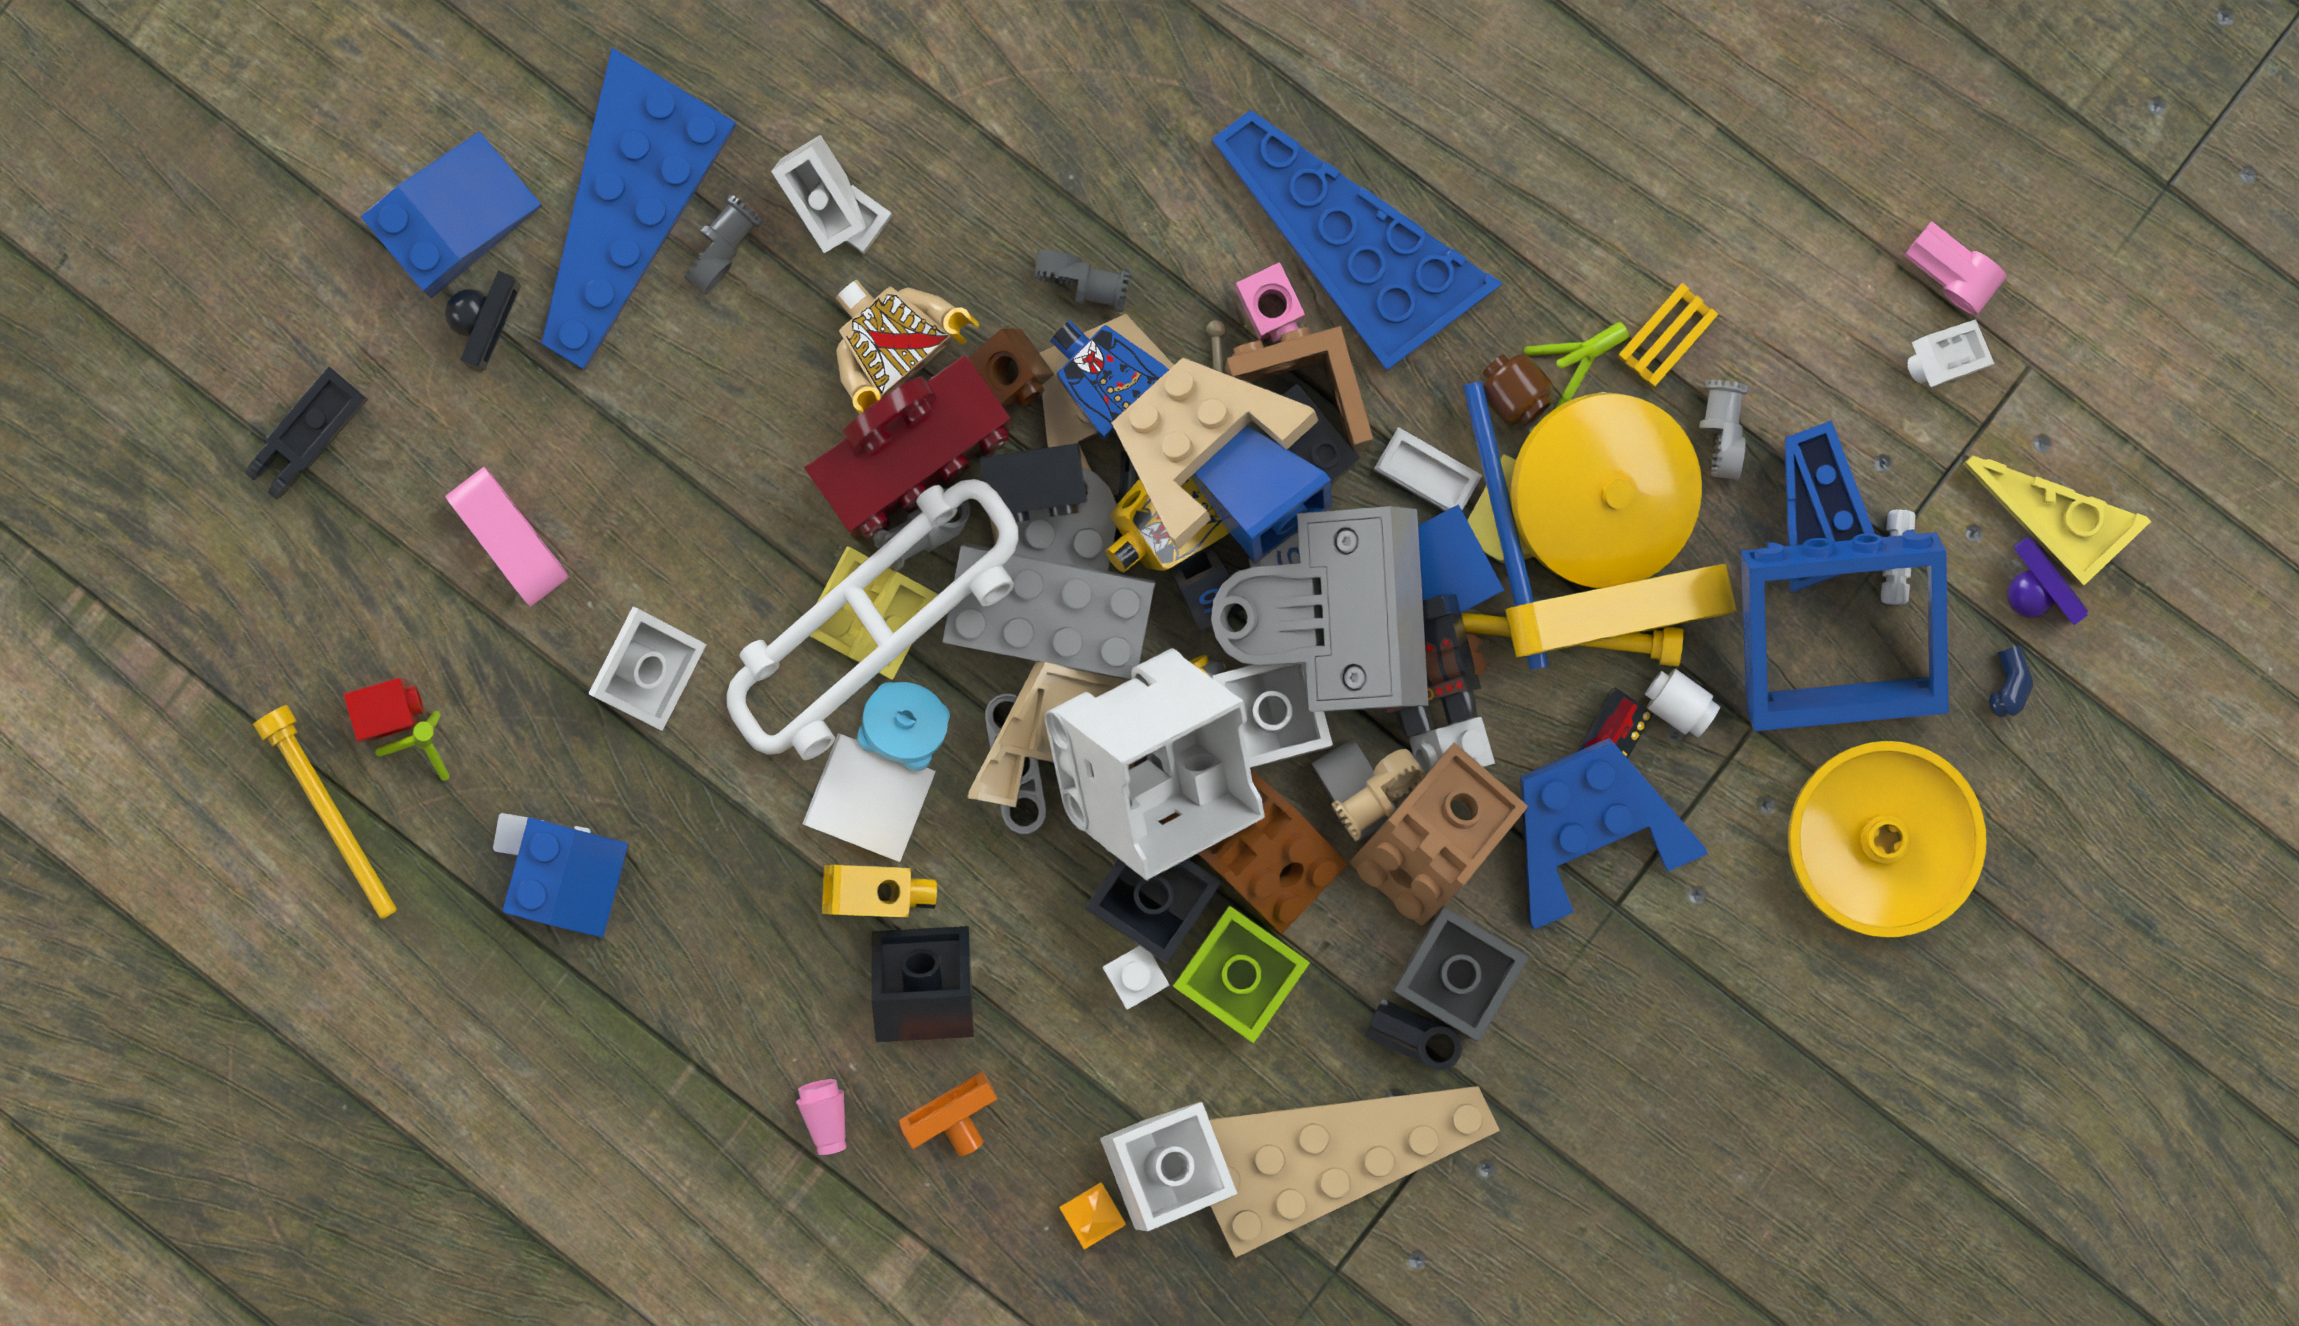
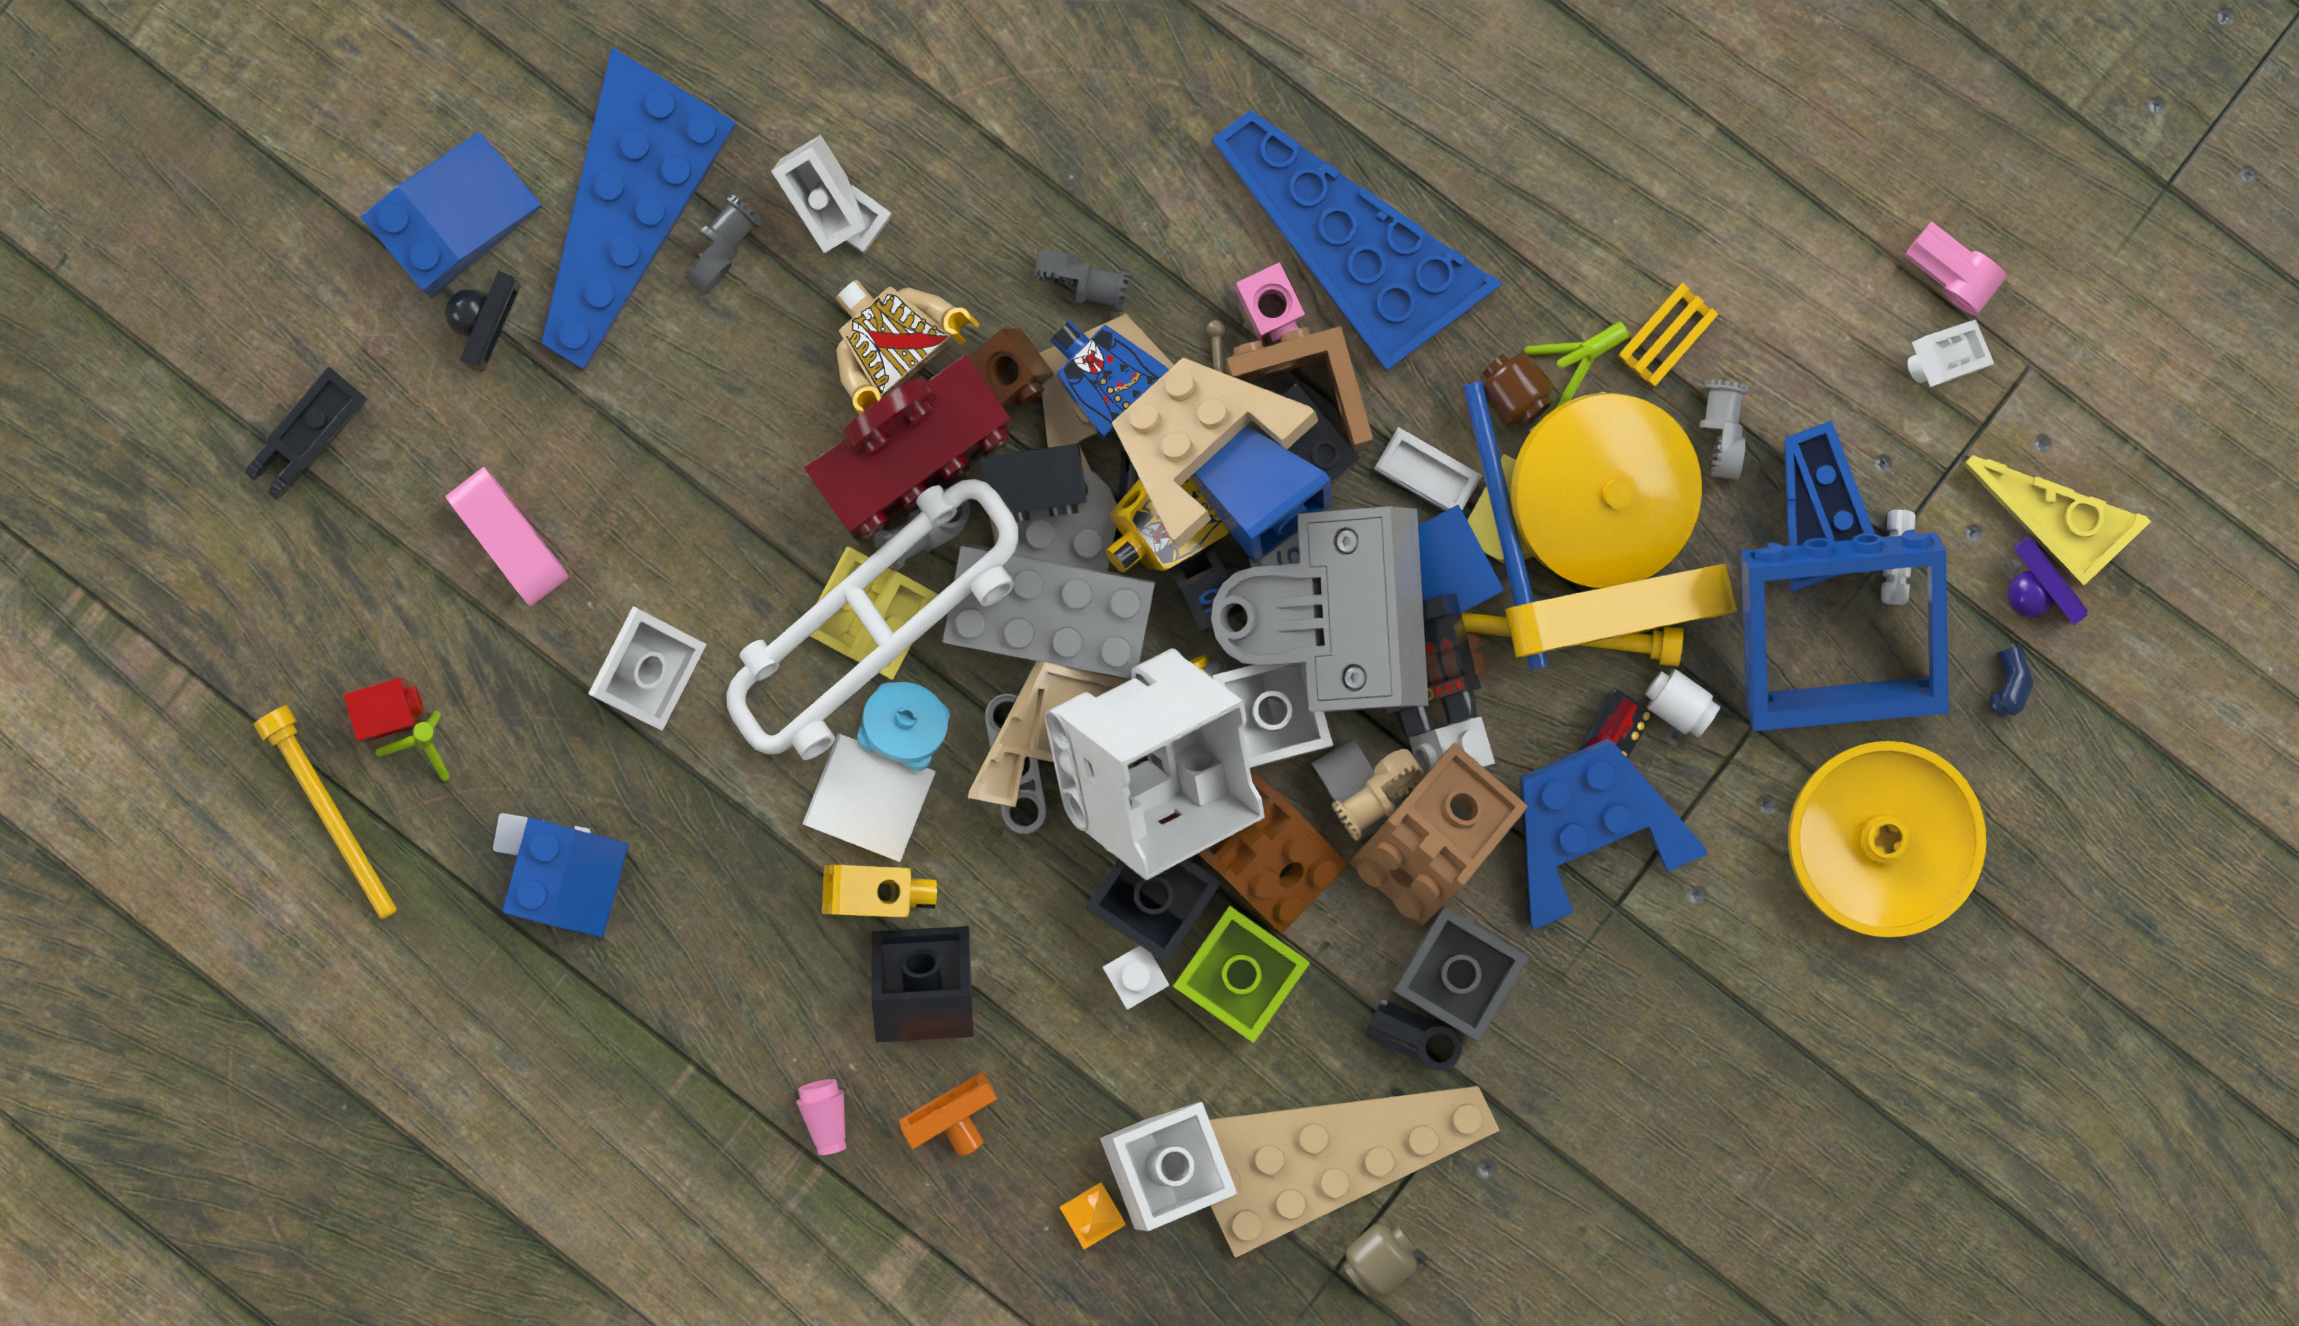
none -> dark tan head [1344,1223,1418,1296]

